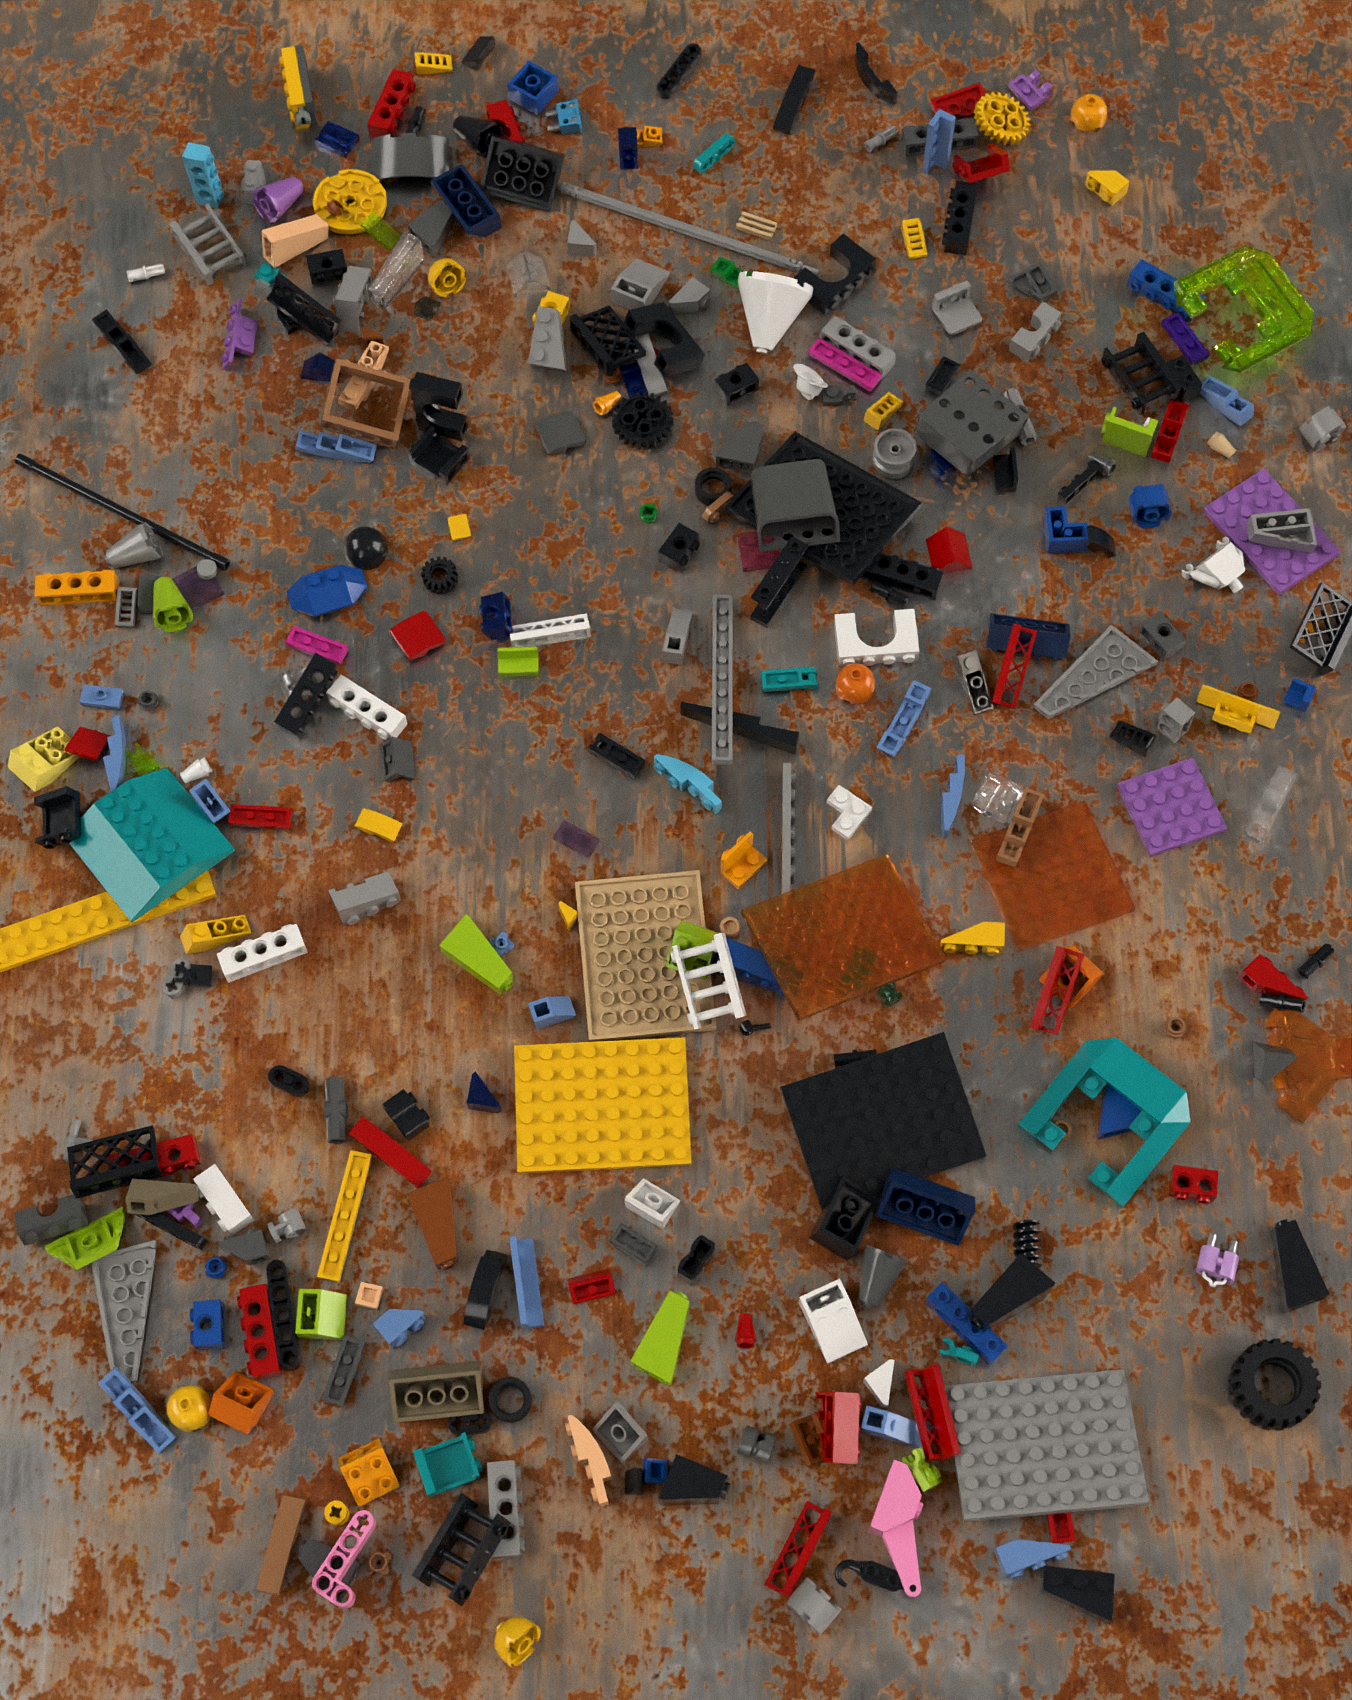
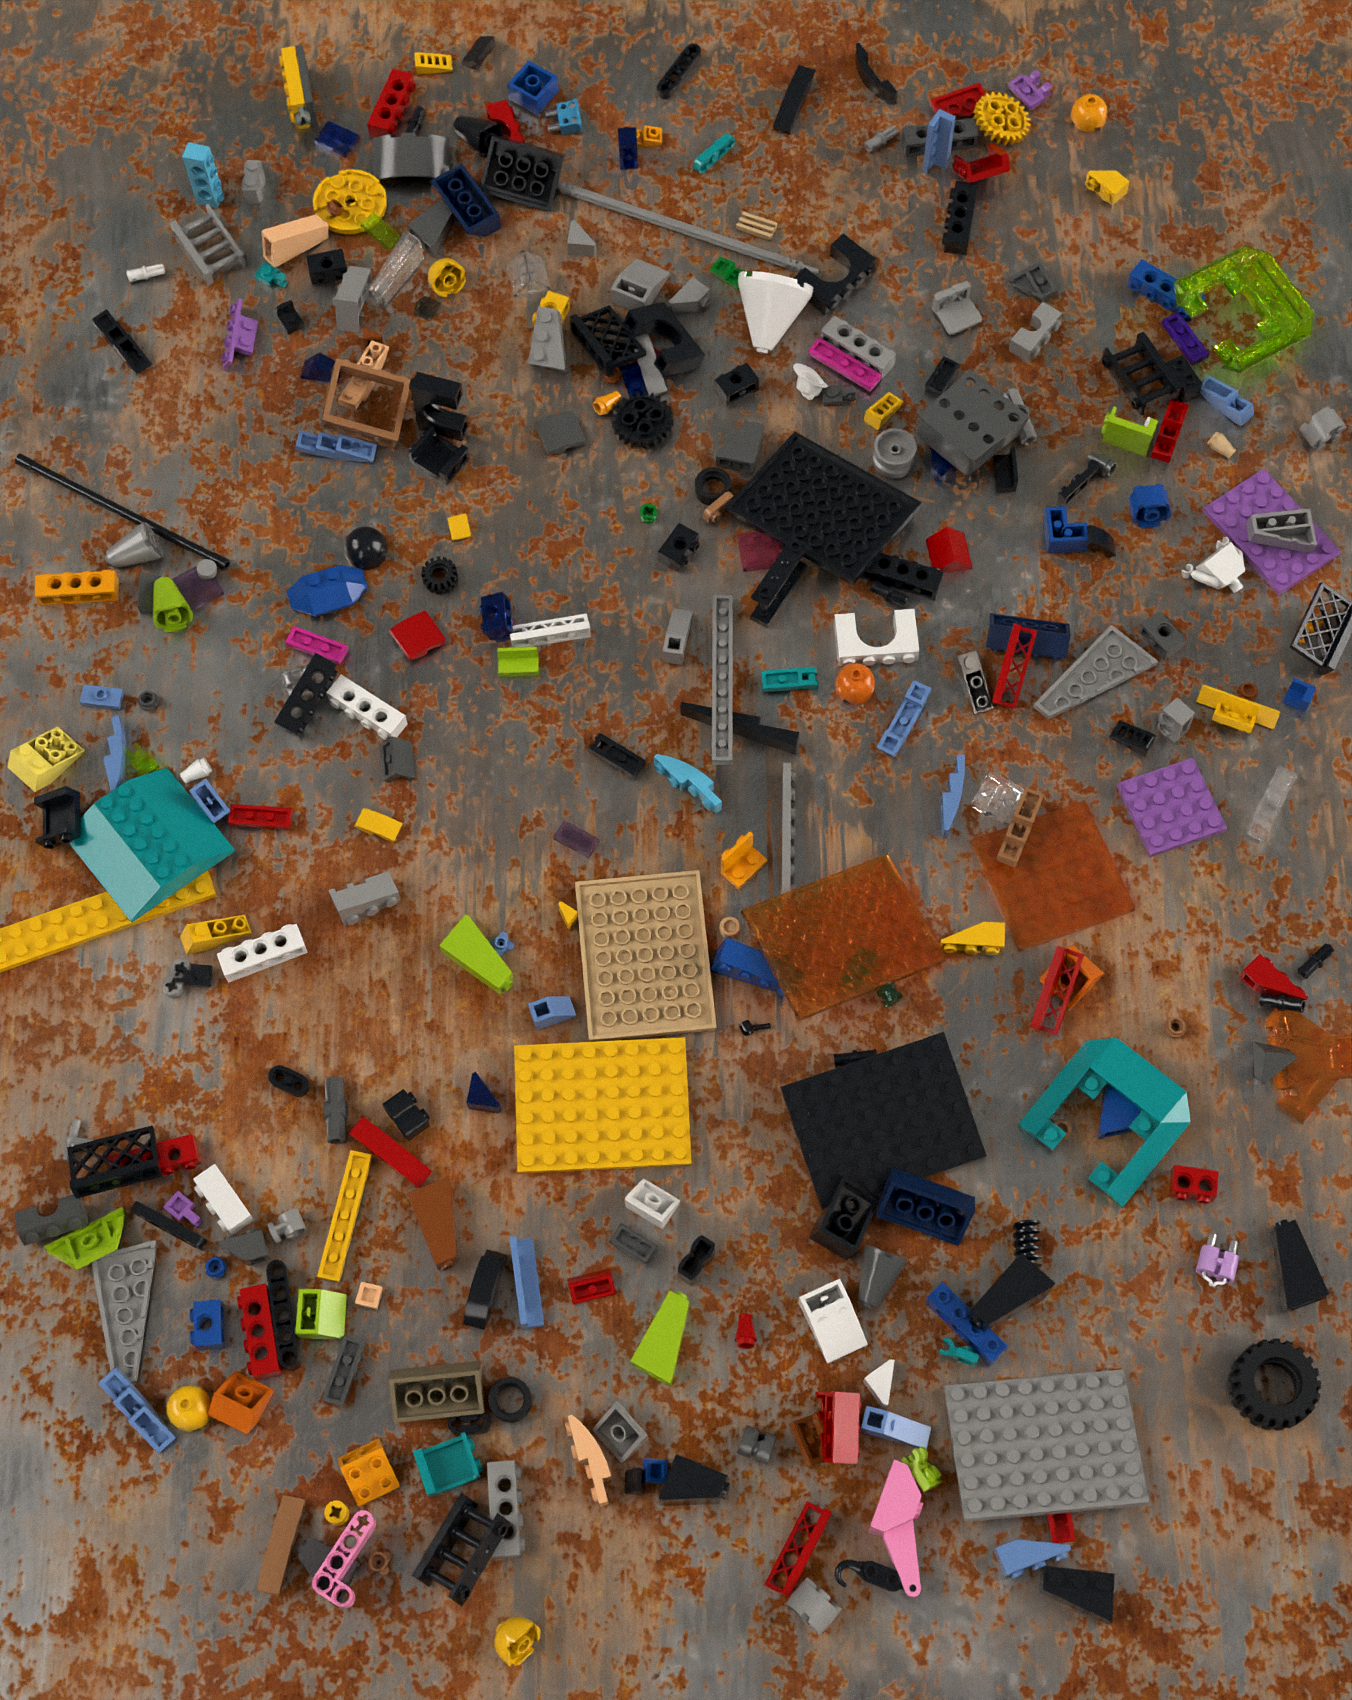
red piece [65,726,110,761] -> none
light grey slope [115,587,138,627] -> none
dark tan slope [126,1179,199,1215] -> none
medium lavender cone [252,177,303,223] -> none
black fence [266,272,341,347] -> none
medium blue slope [373,1309,426,1348] -> none
lime slope [665,921,719,980] -> none
white fence [671,933,746,1029] -> none
dark grey piece [751,459,840,552] -> none
white plate [827,785,872,840] -> none
yellow slope [901,218,927,259] -> none
red fence [905,1365,961,1461] -> none

